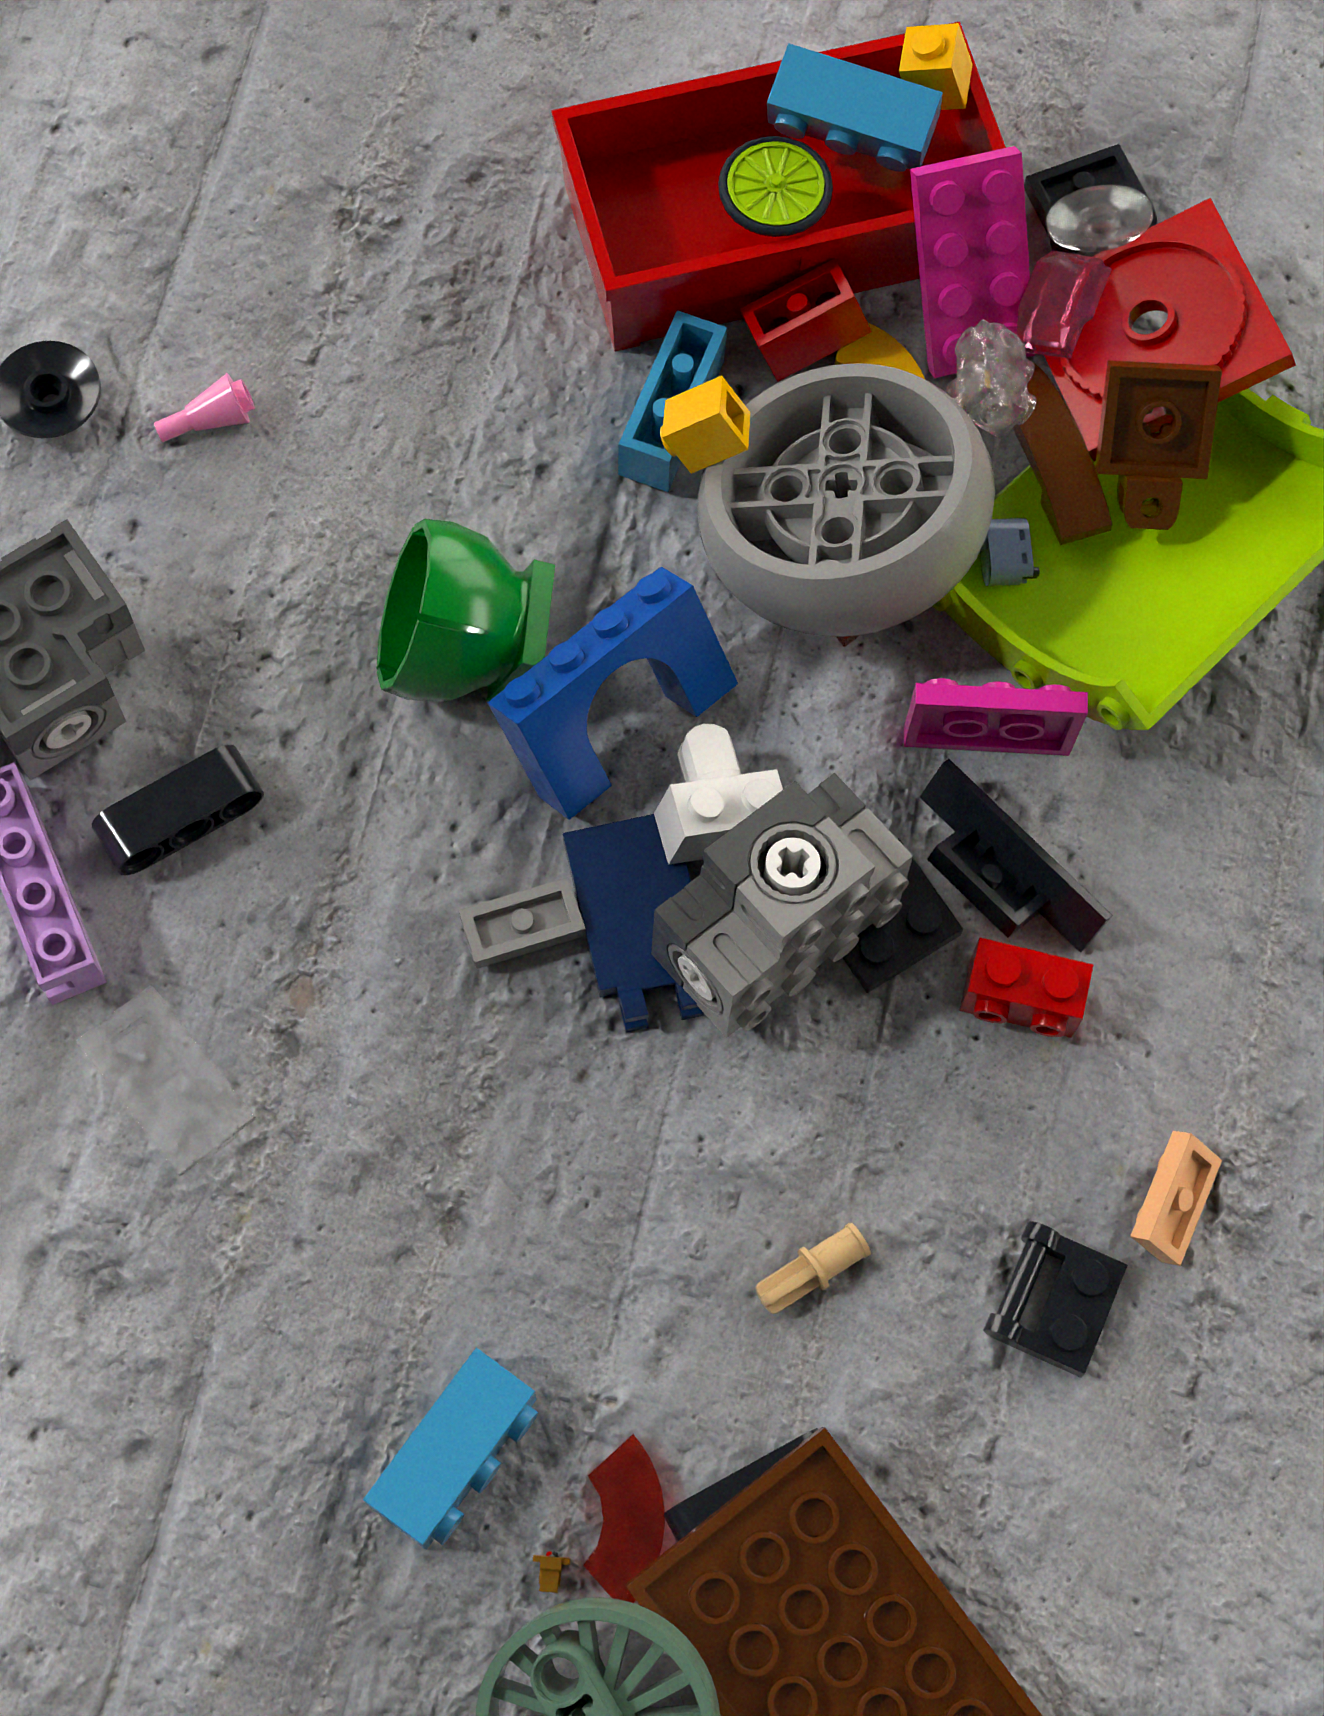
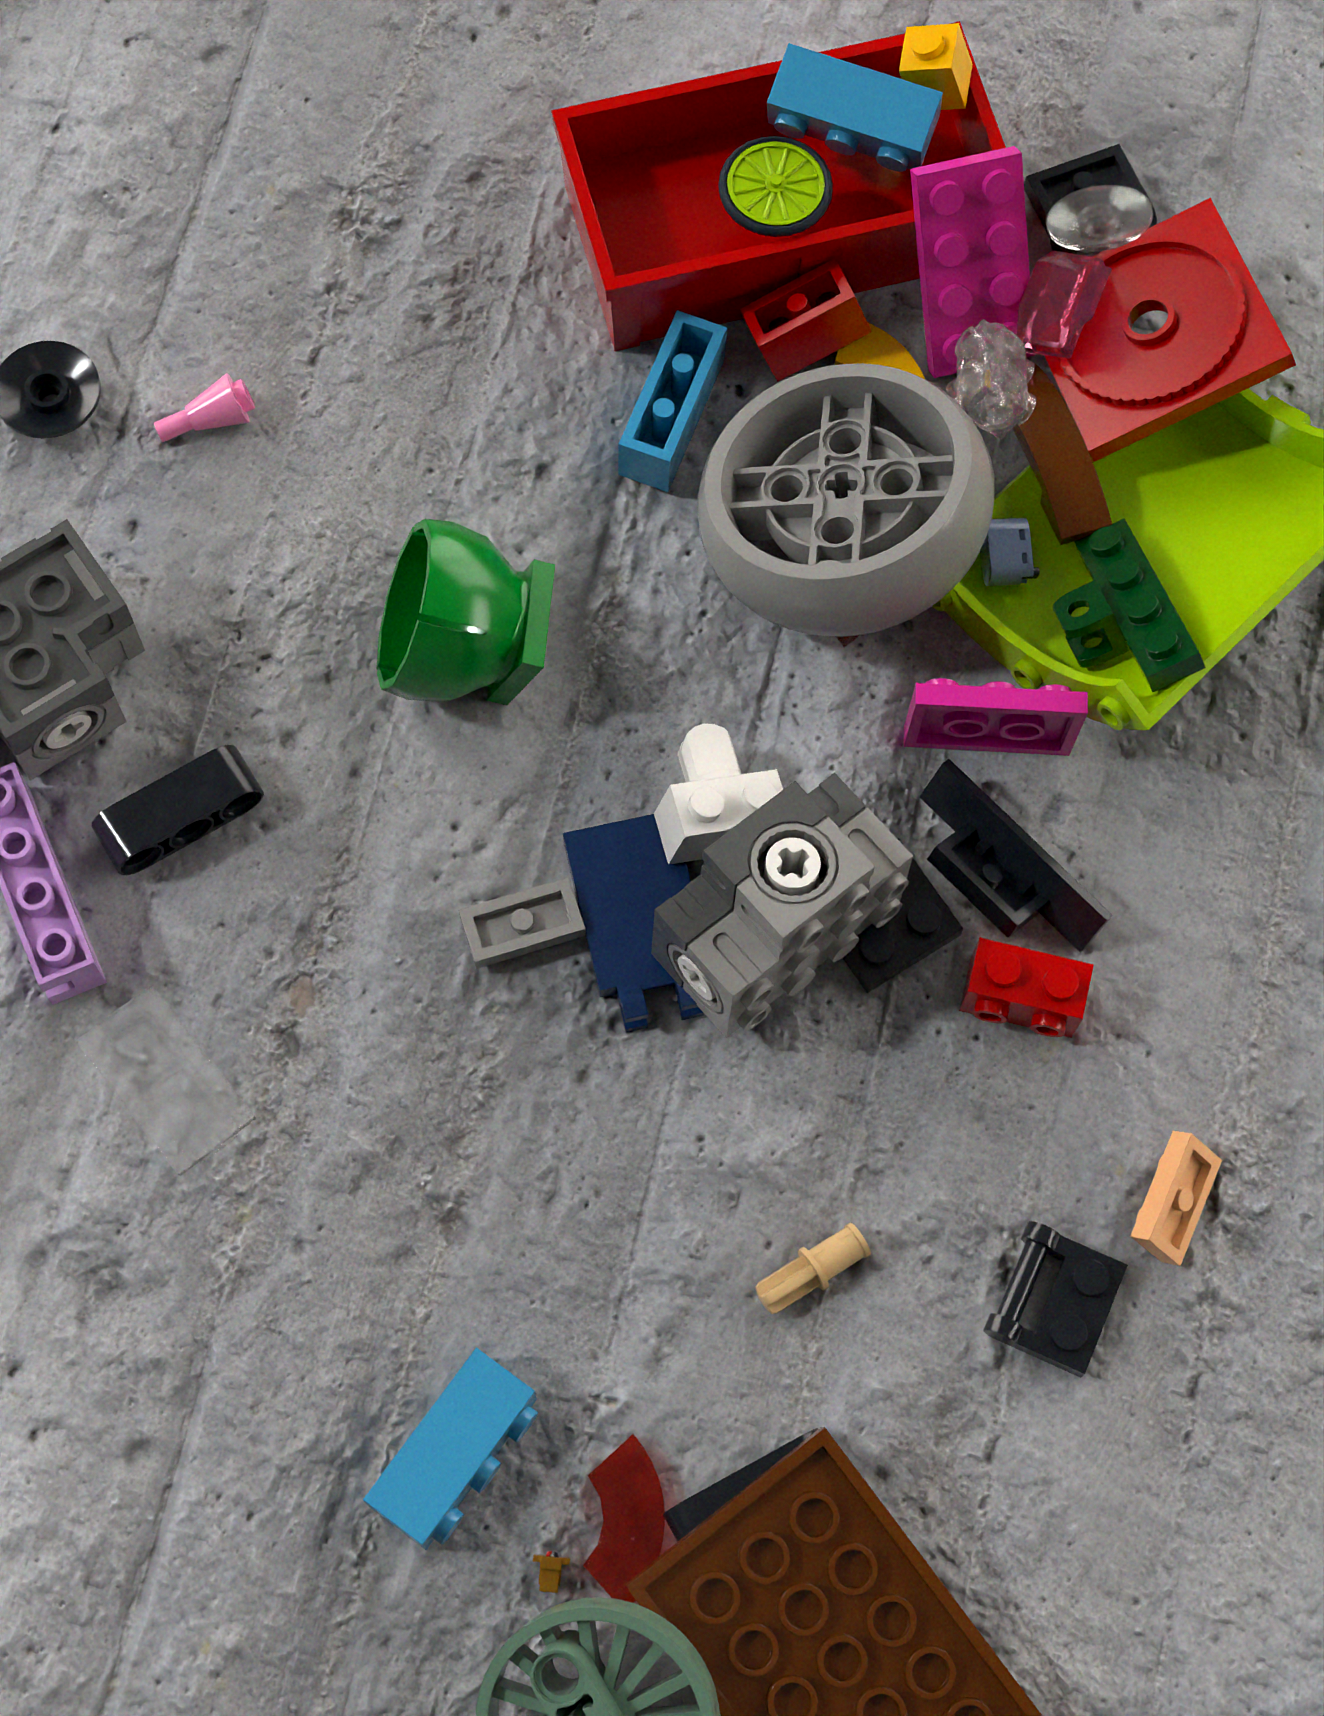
blue arch [487,567,738,820] -> none
yellow brick [660,375,750,474] -> none
reddish brown plate [1095,360,1222,530] -> none
none -> dark green plate [1053,518,1206,693]

